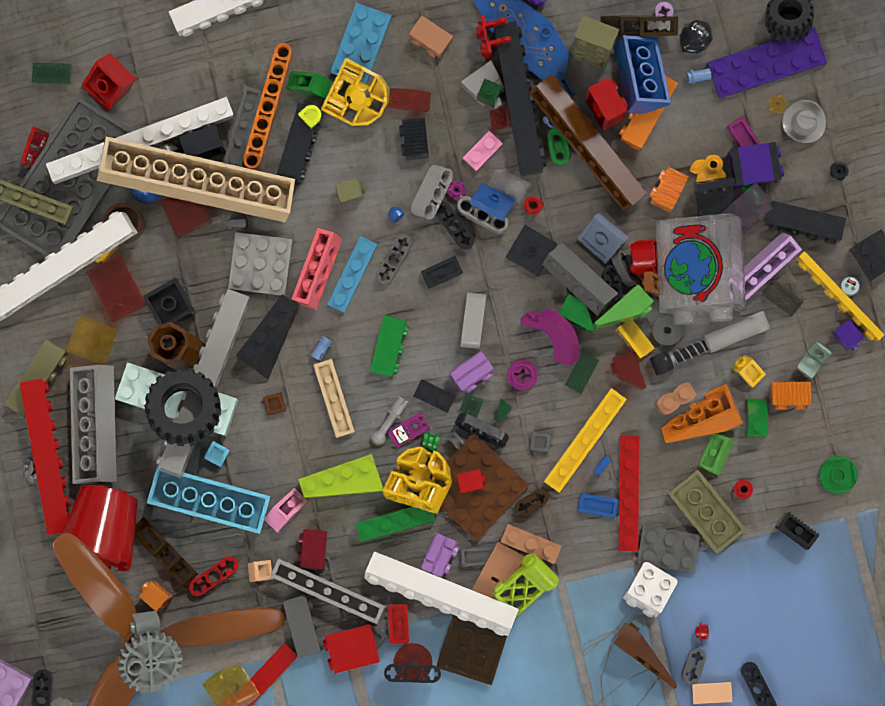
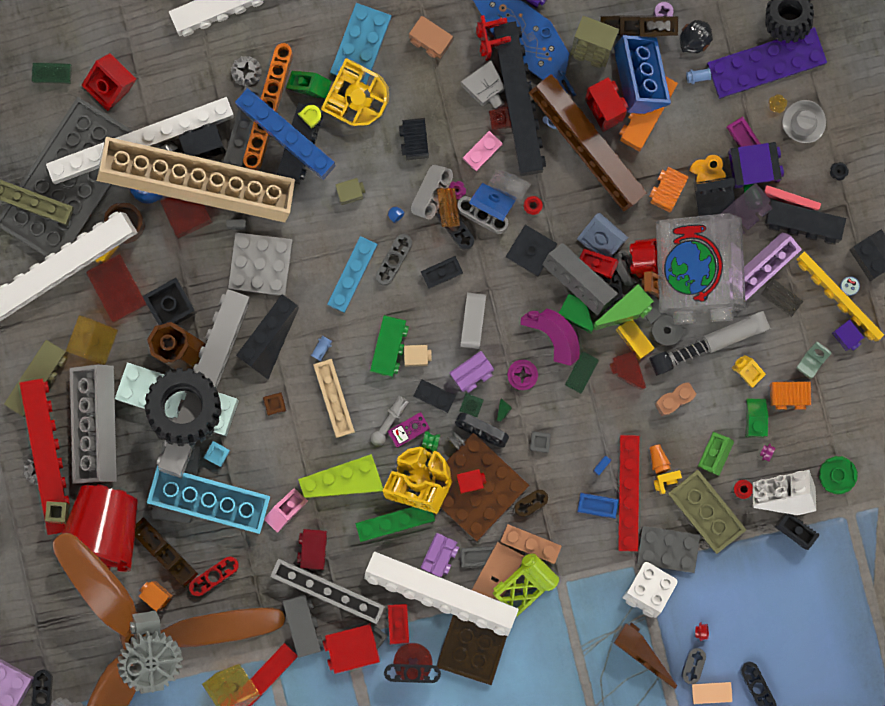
slope [21,126,49,167] -> none
light nougat slope [248,560,273,582] -> none
coral brick [292,228,343,310] -> none
clear red slope [389,88,431,112] -> none
dark green brick [477,78,502,107] -> none
yellow plate [544,388,627,493] -> none
green plate [547,127,570,166] -> none
orange wedge [661,384,743,443] -> none
none -> olive brick [45,501,70,524]
none -> light grey gear [231,56,262,86]
none -> blue brick [235,88,336,180]
none -> tan brick [404,345,432,367]
none -> clear orange tile [437,188,460,227]
none -> red plate [580,249,619,279]
none -> orange cone [649,444,671,474]
none -> yellow bracket [654,470,682,495]
none -> white slope [753,470,816,515]
none -> magenta plate [760,443,775,462]
none -> coral tile [762,185,821,211]

